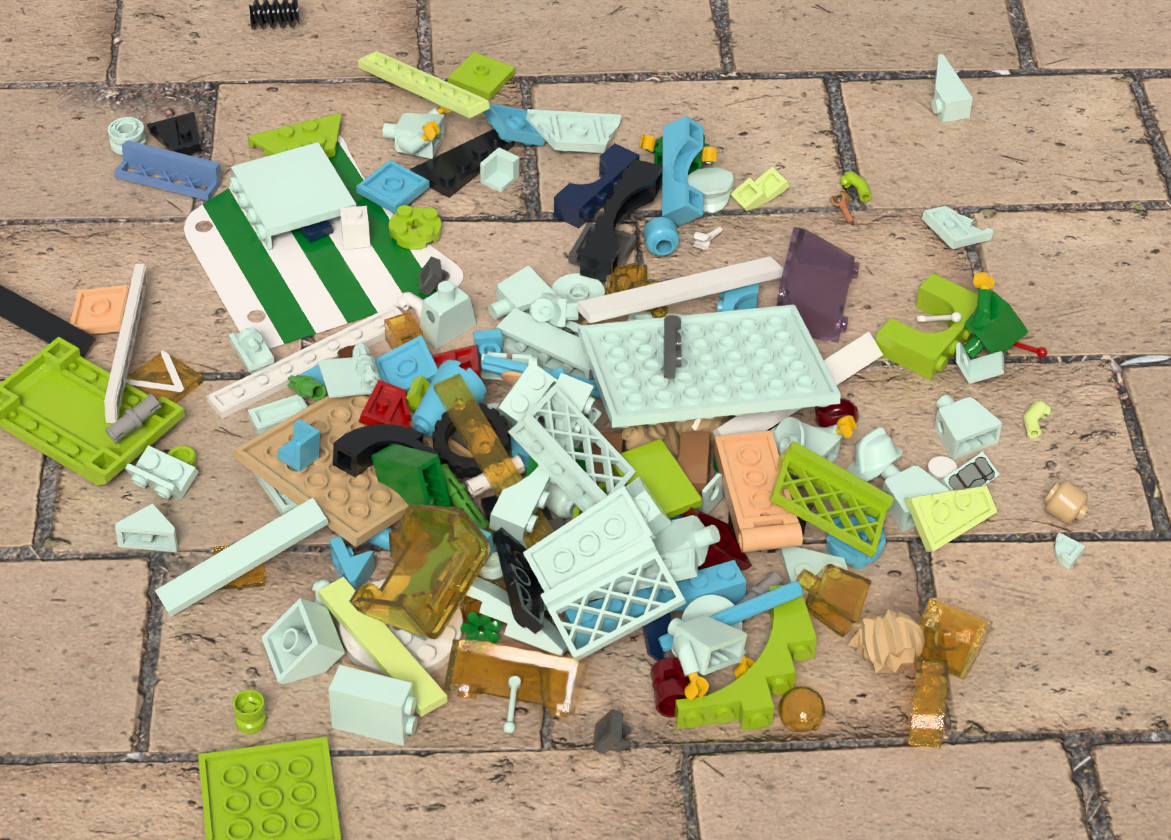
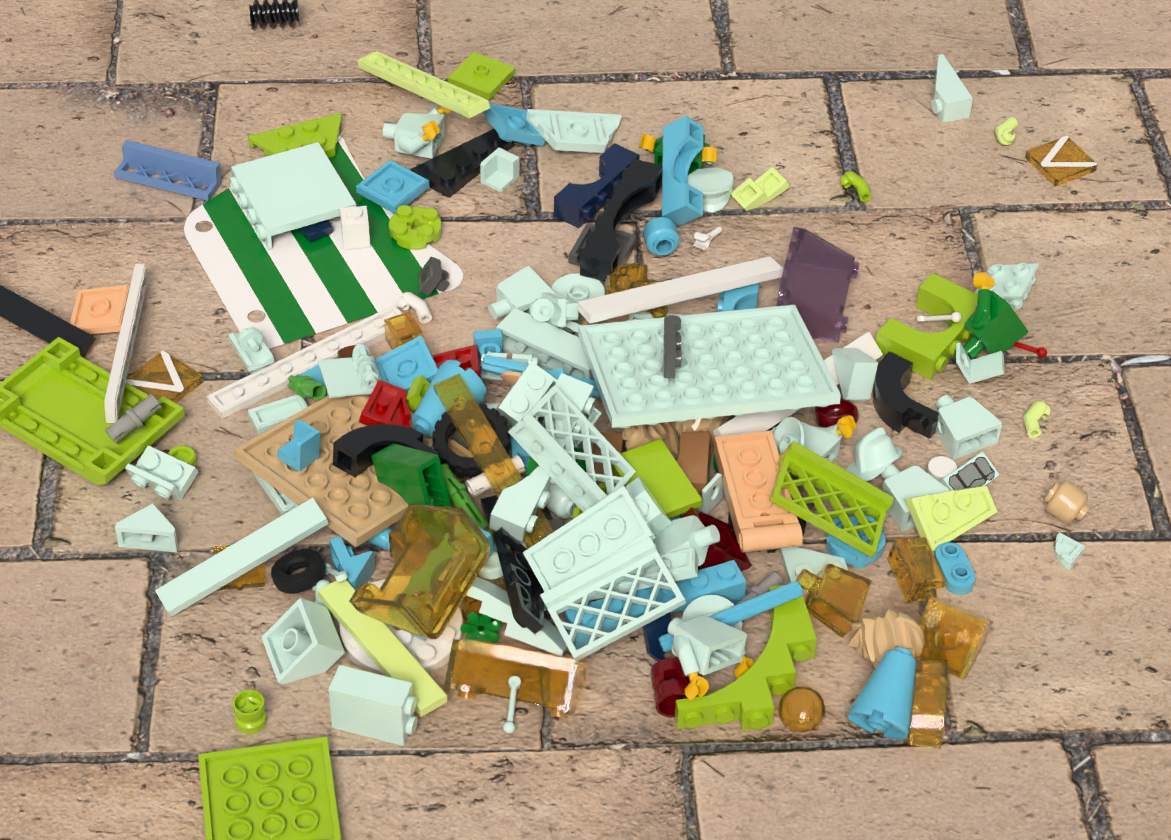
light aqua wheel [108,117,146,155] -> none
black wing [147,112,202,155] -> none
light aqua torso [419,281,476,349] -> none
dark grey tile [593,709,631,754] -> none
nougat hand [831,191,854,224] -> none
light aqua wing [922,206,994,249] -> none
none -> black tyre [271,549,326,594]
none -> light aqua hinge [325,563,348,582]
none -> light aqua slope [832,348,878,402]
none -> medium azure cone [848,647,917,740]
none -> black arch [873,351,939,439]
none -> clear yellow hinge [887,537,946,603]
none -> medium azure plate [934,542,976,595]
none -> light aqua hinge [975,263,1039,311]
none -> yellowish green arm [995,117,1018,145]
none -> clear yellow tile [1025,136,1098,187]

